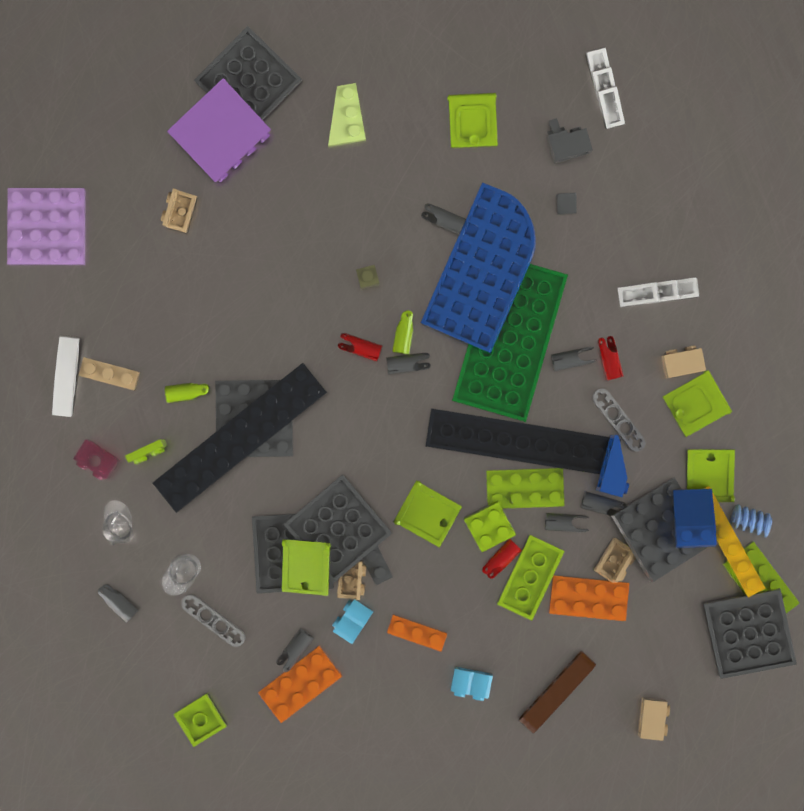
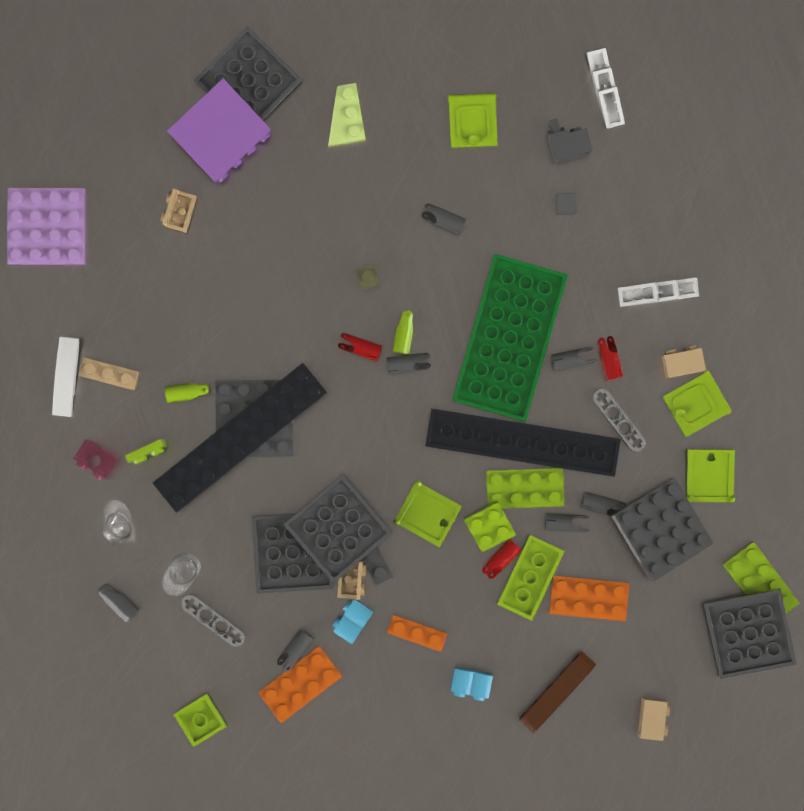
lime container [282,539,331,596] -> none
blue plate [421,182,536,353] -> none
tan bracket [594,538,636,583] -> none
blue slope [596,435,629,497] -> none
blue slope [673,489,717,548] -> none
yellow plate [704,486,766,598] -> none
light blue piece [729,504,772,538] -> none

